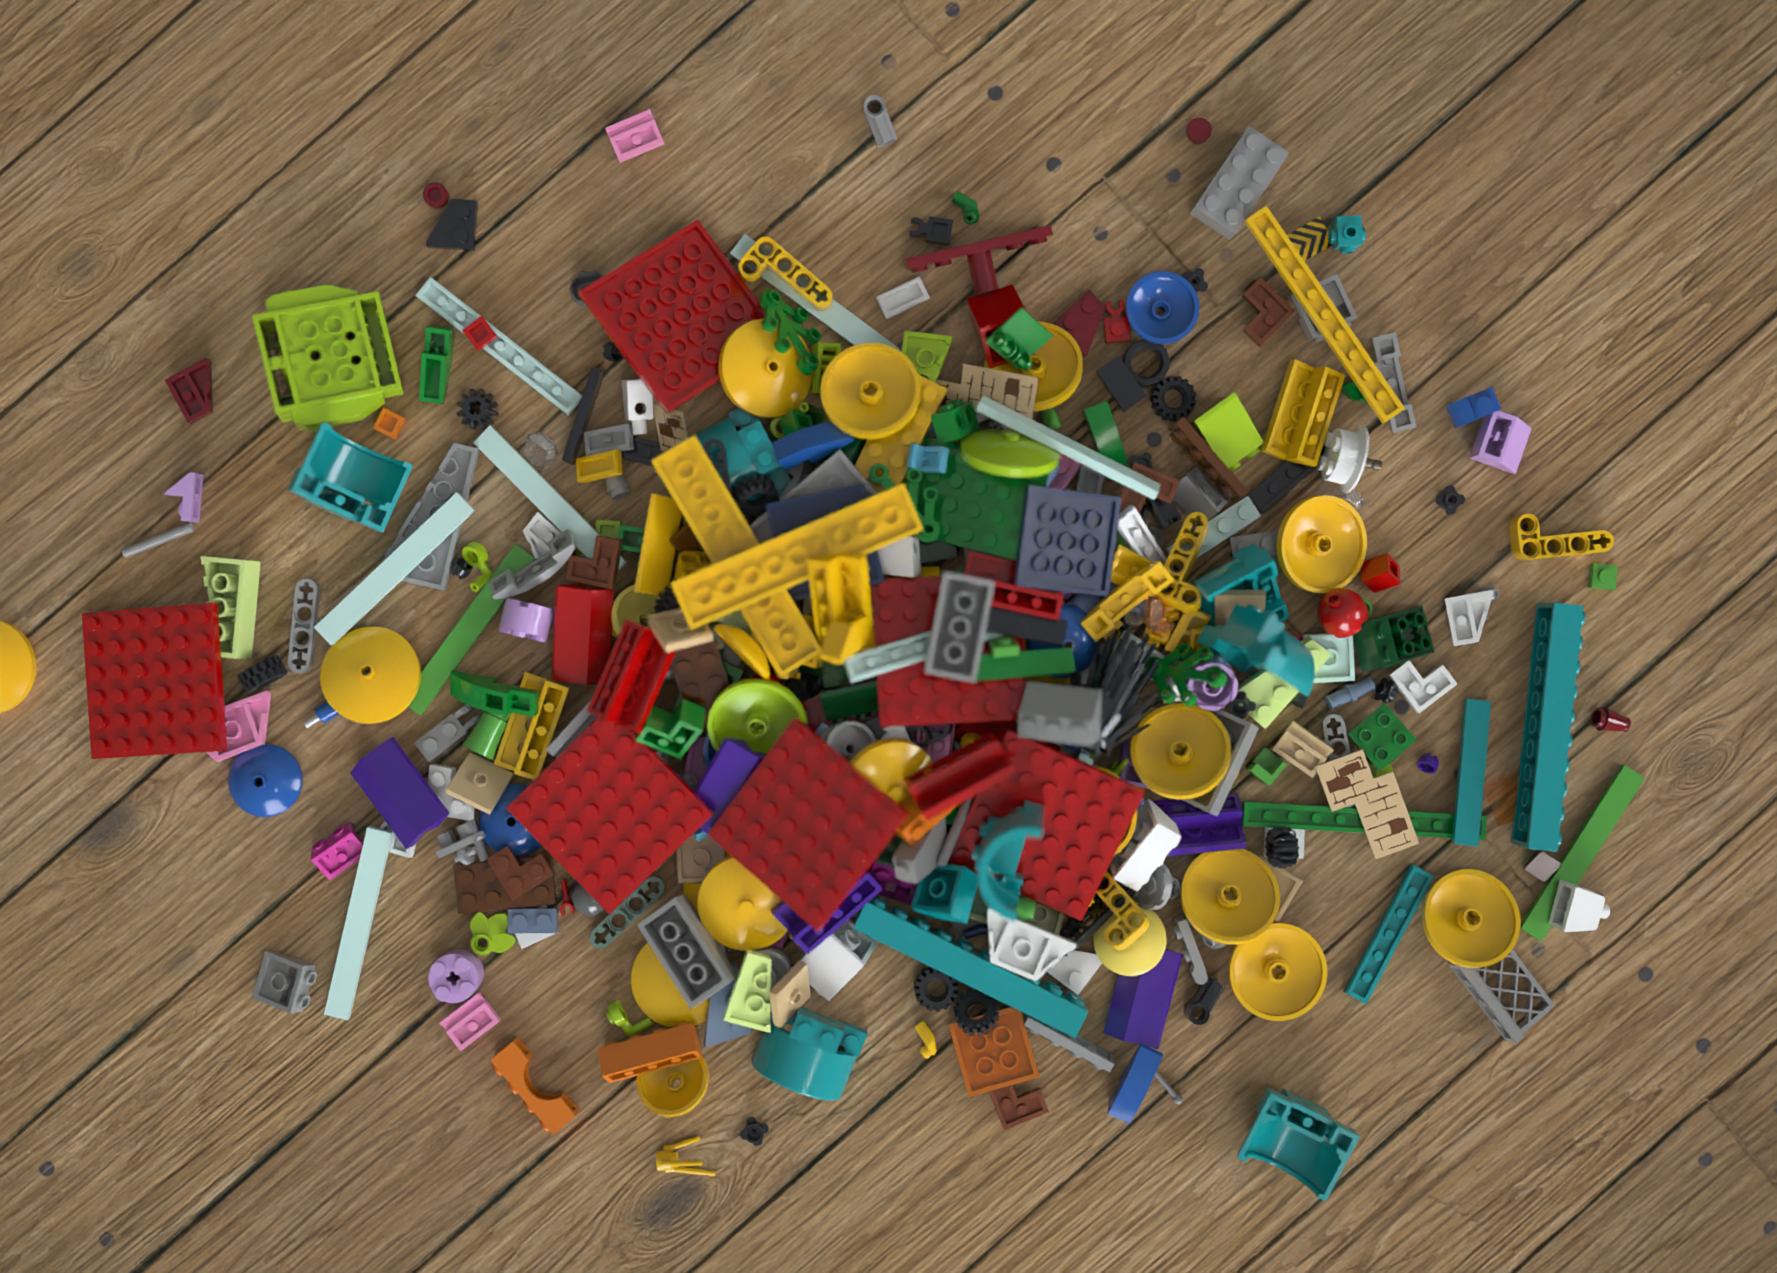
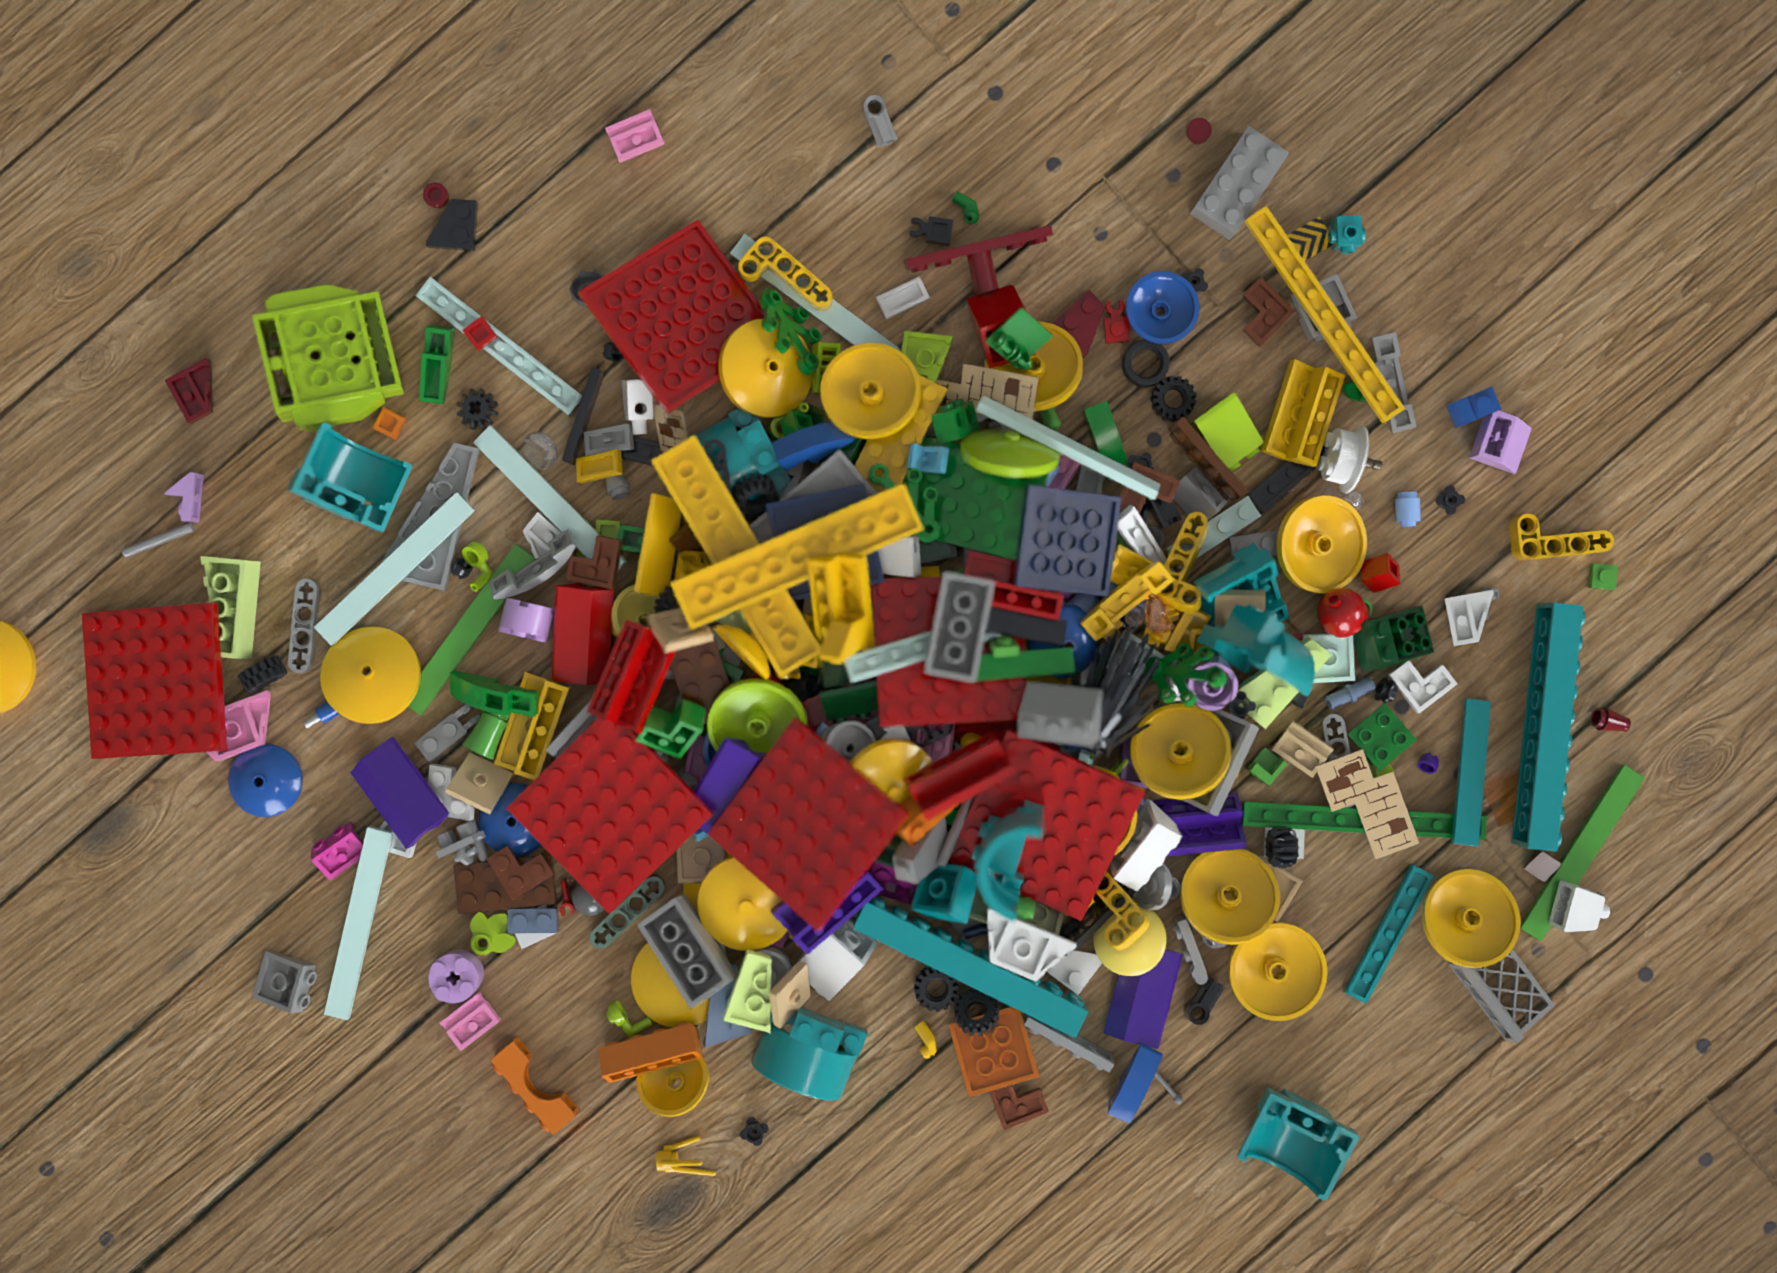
black hinge [1096,356,1146,413] -> none
none -> light blue brick [1395,492,1421,527]

